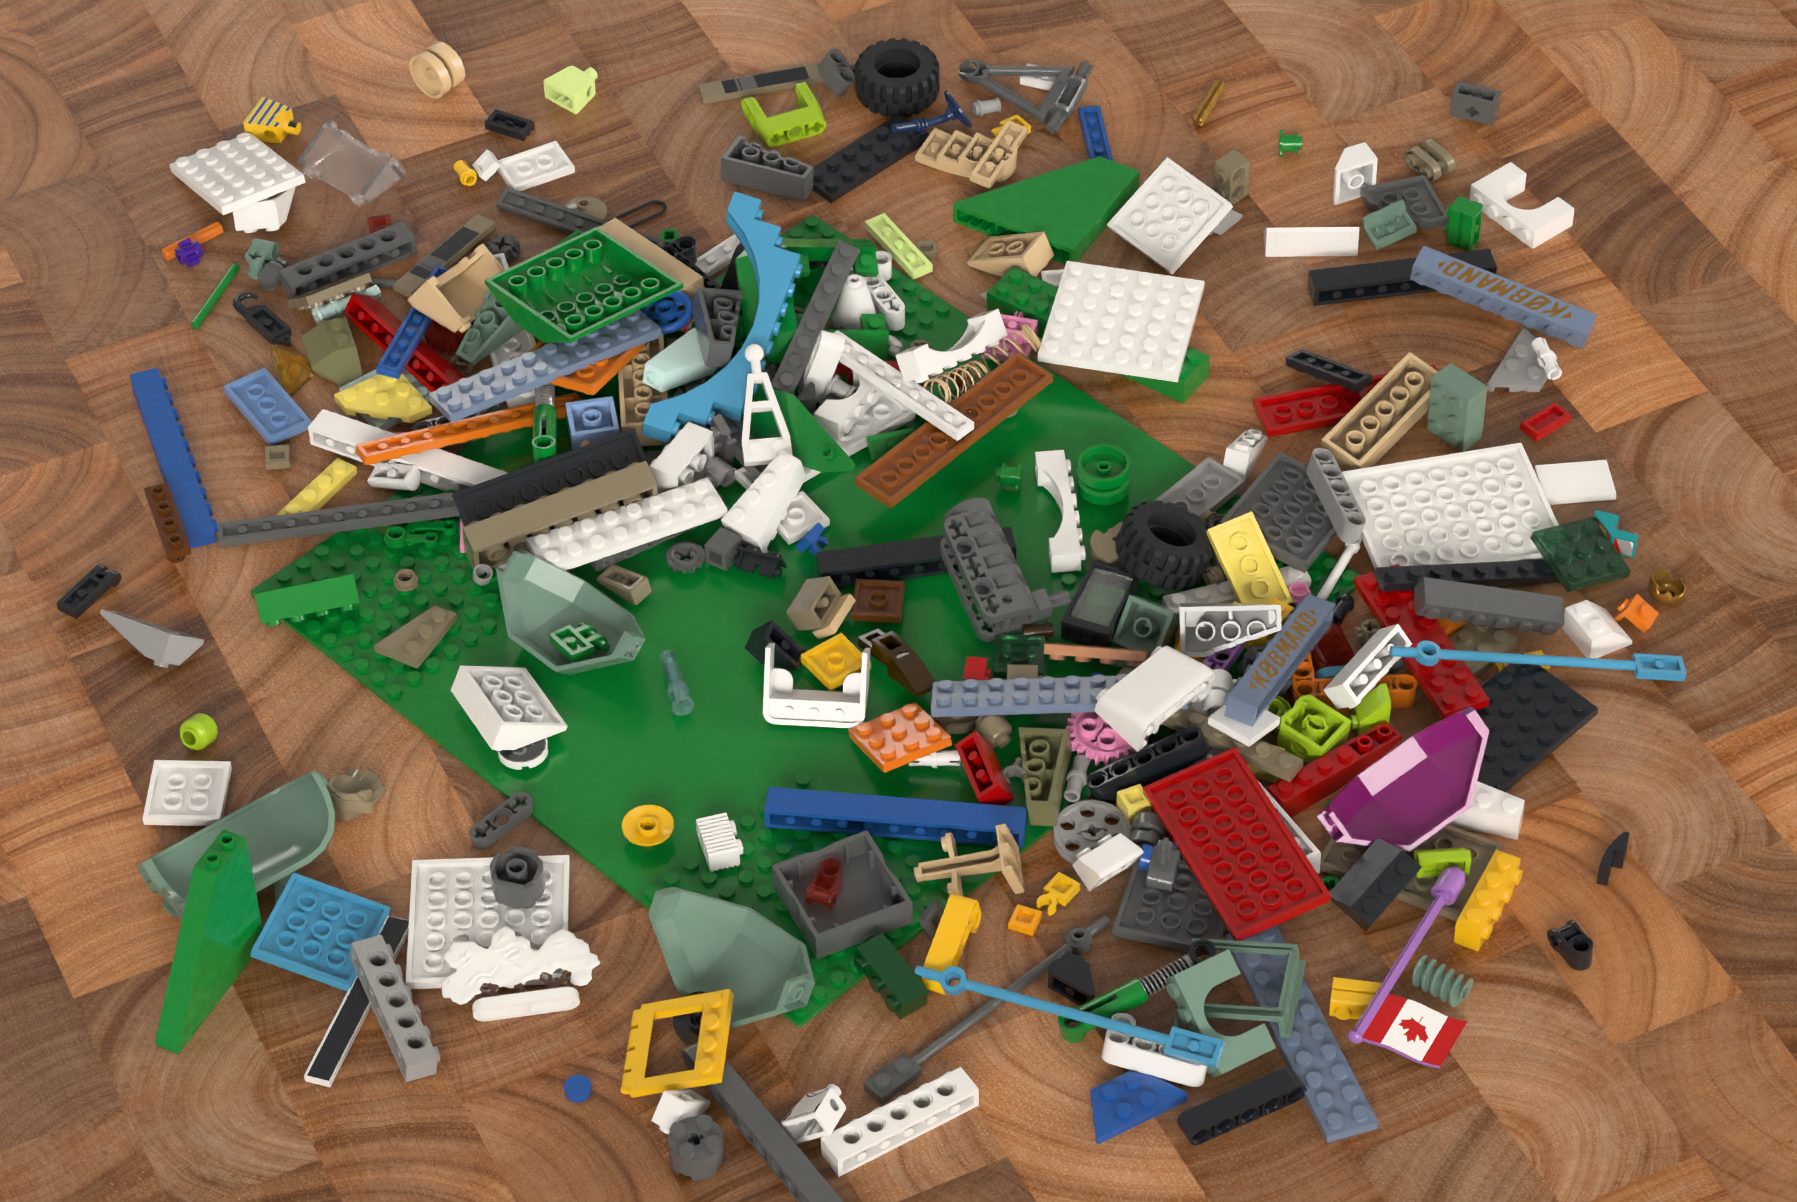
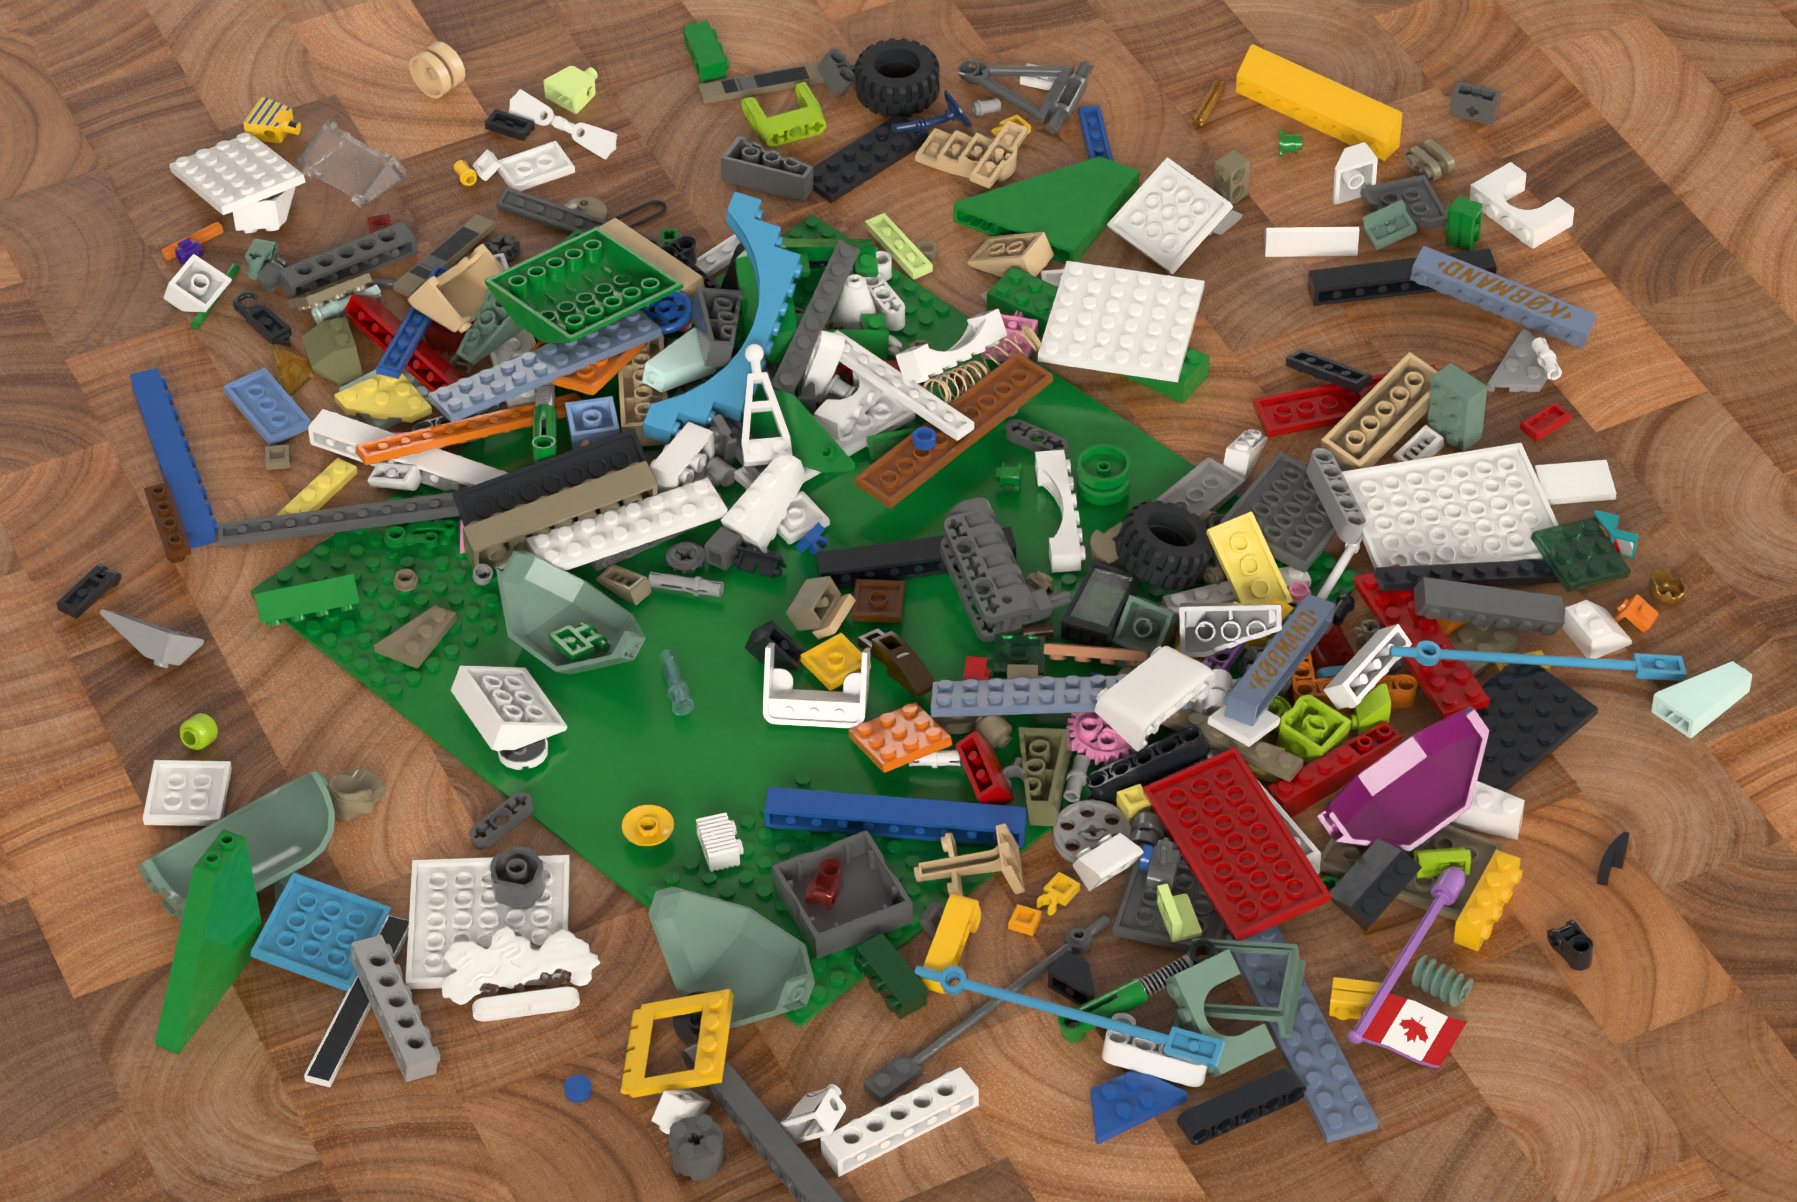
none -> white slope [163,254,232,312]
none -> white piece [509,89,618,160]
none -> light grey pin [648,571,724,598]
none -> green brick [683,21,729,83]
none -> blue tile [912,427,937,450]
none -> dark grey beam [1005,419,1068,458]
none -> dark tan gear [1025,571,1054,595]
none -> yellowish green panel [1157,884,1202,942]
none -> yellow slope [1236,44,1402,161]
none -> white slope [1393,425,1444,462]
none -> light aqua slope [1651,661,1752,739]

